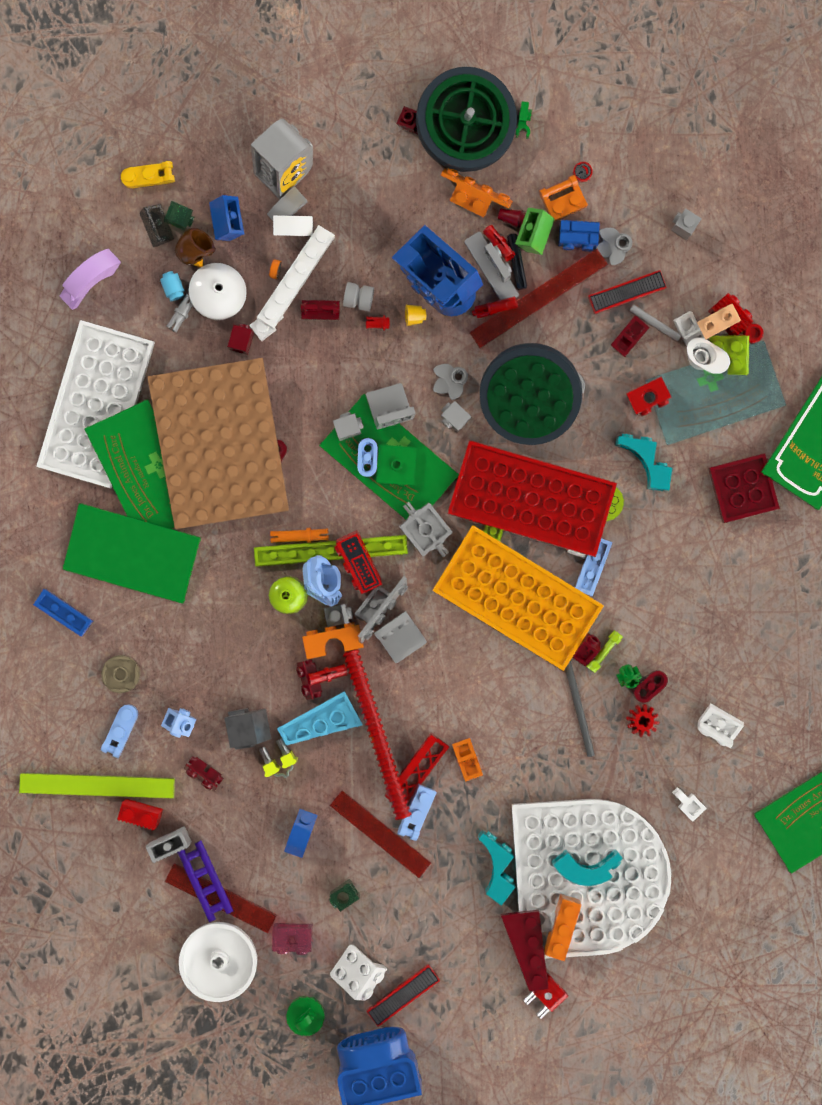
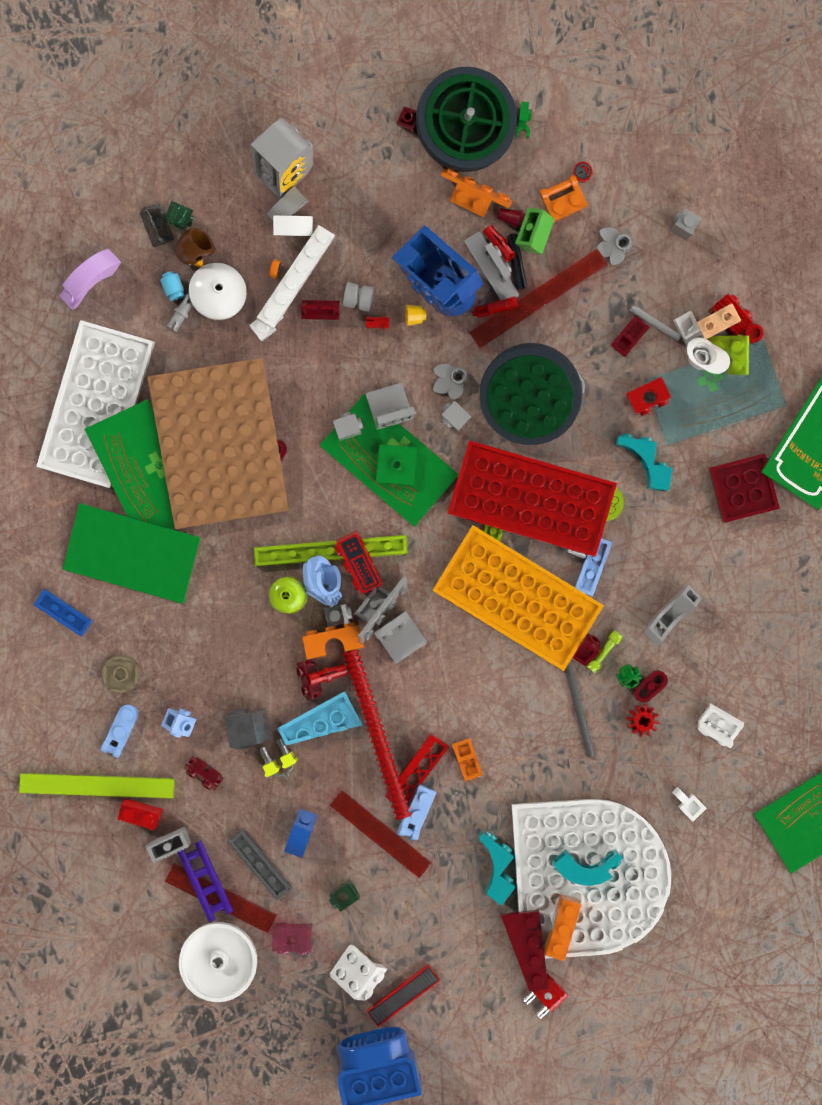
yellow plate [121,161,175,188] -> none
blue brick [209,195,244,241] -> none
dark red brick [227,323,254,355] -> none
orange pin [270,528,329,543] -> none
green tile [286,996,325,1036] -> none
light blue plate [357,438,378,477] -> none
light grey plate [399,502,453,557] -> none
blue brick [558,220,600,252] -> none
tile [588,270,667,315] -> none
none -> dark grey tile [228,829,292,900]
none -> light grey arch [644,585,702,646]

